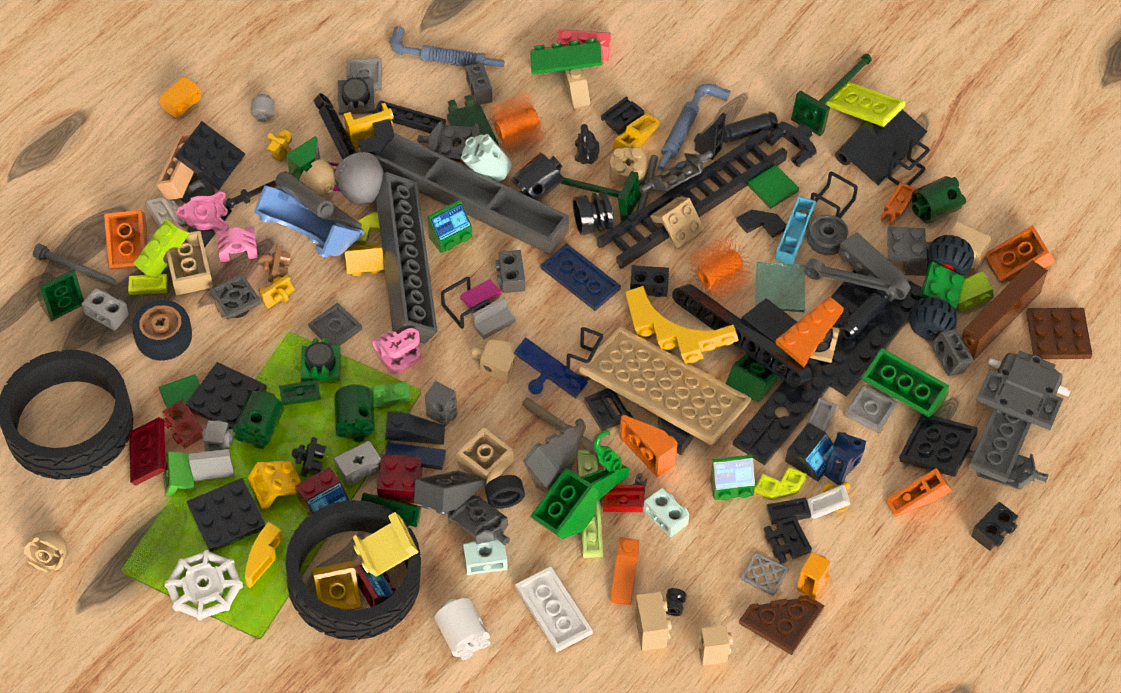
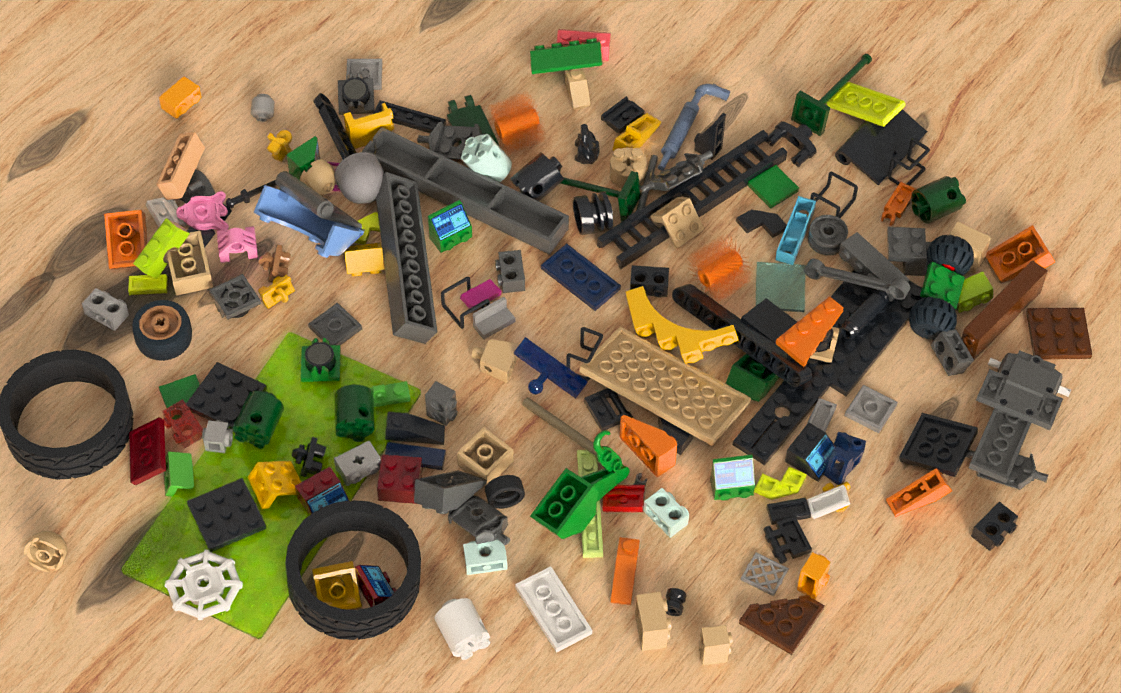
dark grey piece [33,243,115,285] -> none
dark green slope [37,269,84,322] -> none
black plate [174,121,245,190] -> none
light grey tile [189,449,234,481] -> none
yellow slope [245,522,283,588] -> none
dark green plate [279,380,321,406] -> none
light yellow panel [353,512,418,577] -> none
black tile [358,120,394,155] -> none
dark green plate [361,492,422,527] -> none
bright pink piece [372,328,421,374] -> none
sand blue piece [389,26,505,67] -> none
dark grey brick [466,62,492,106] -> none
dark grey slope [523,418,586,494] -> none
black axle [723,111,778,143] -> none
green slope [861,348,949,417] -> none

